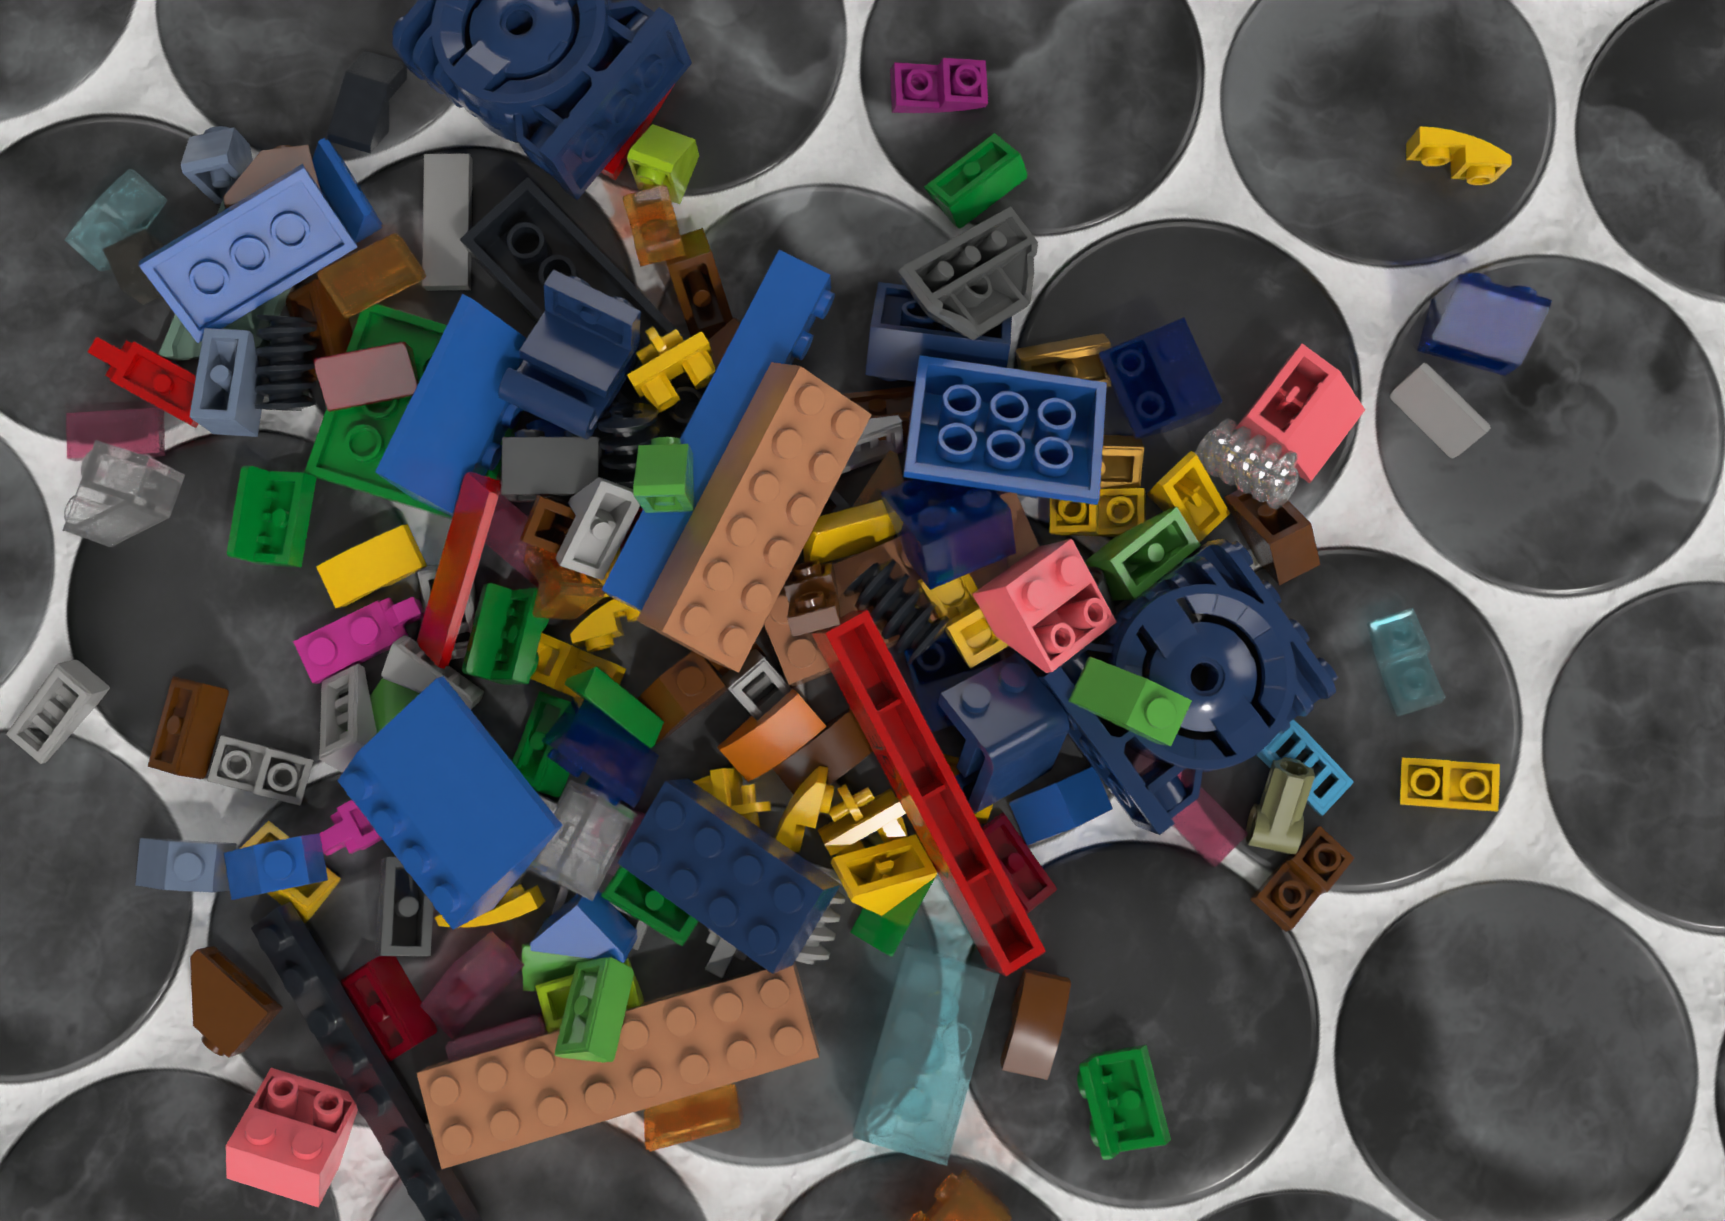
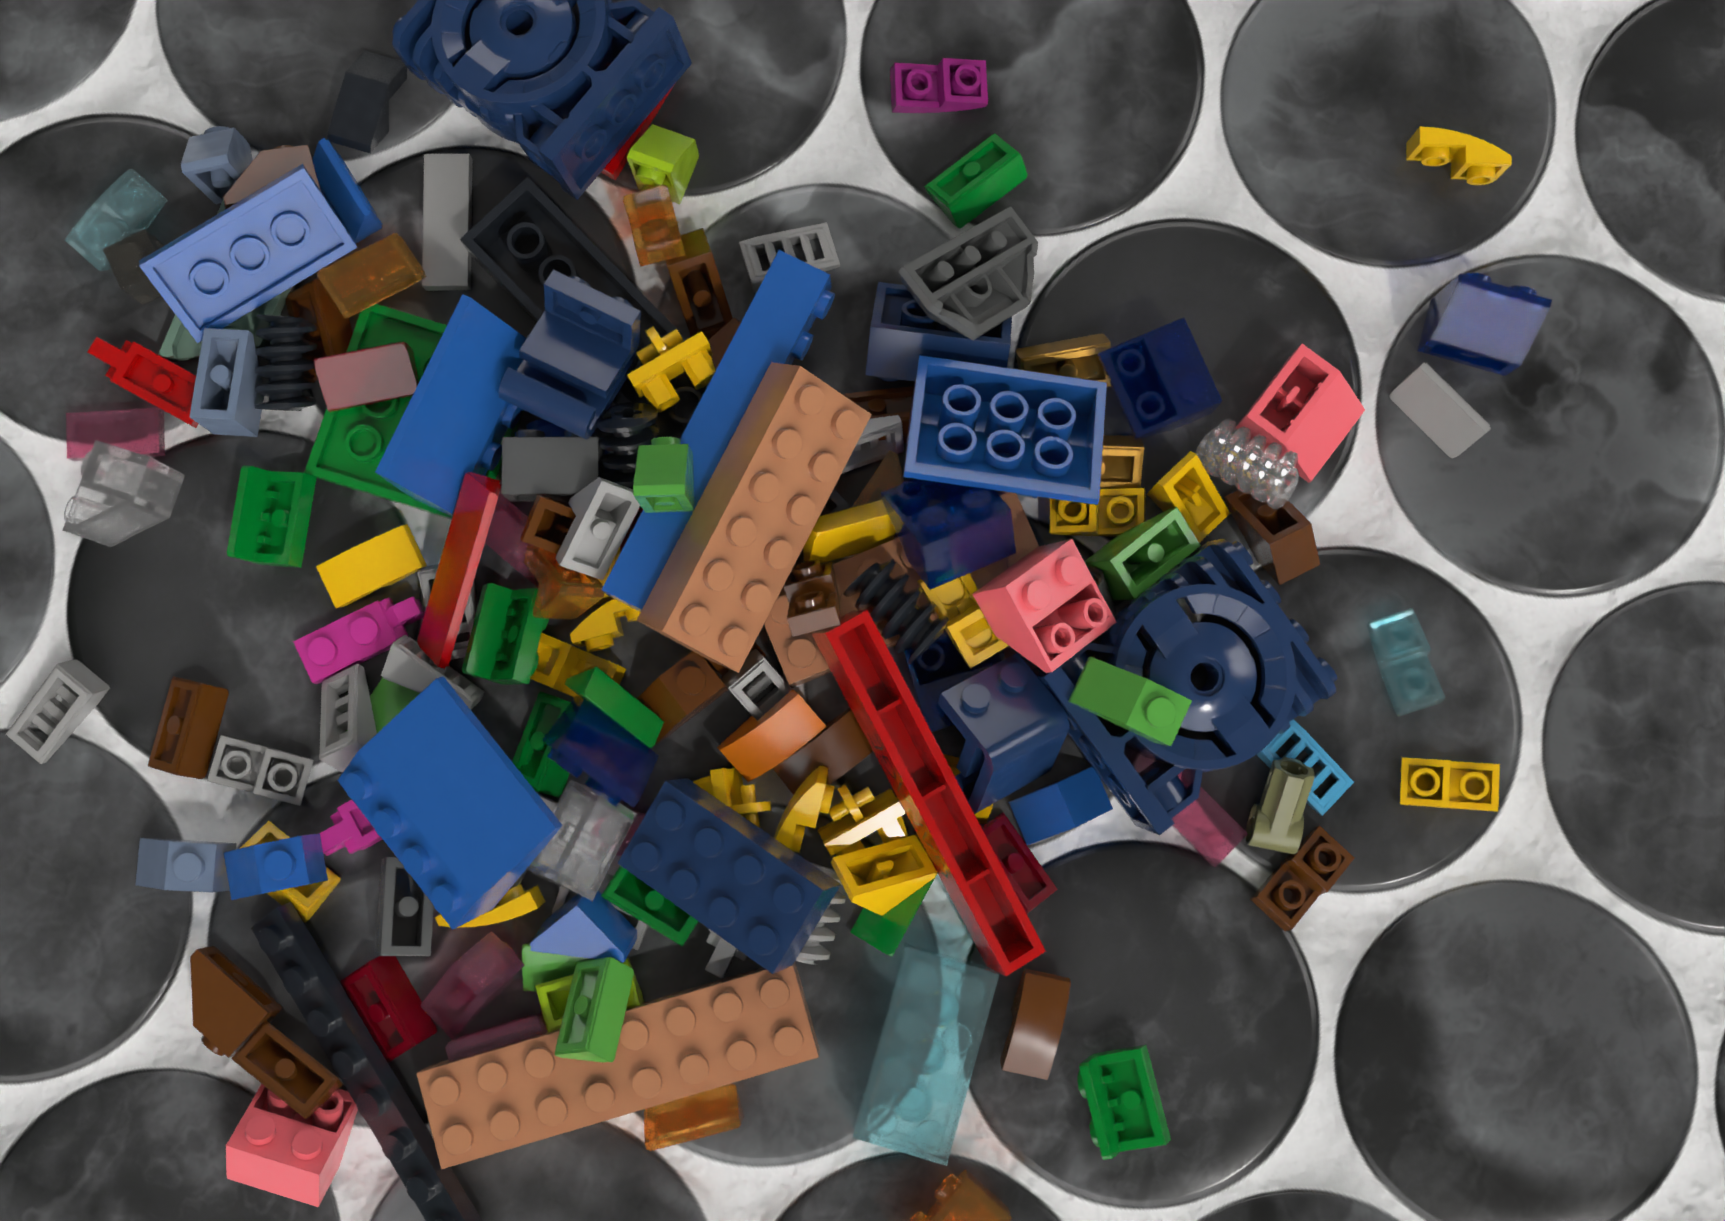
none -> reddish brown slope [231,1020,343,1119]
none -> light grey slope [739,222,840,293]

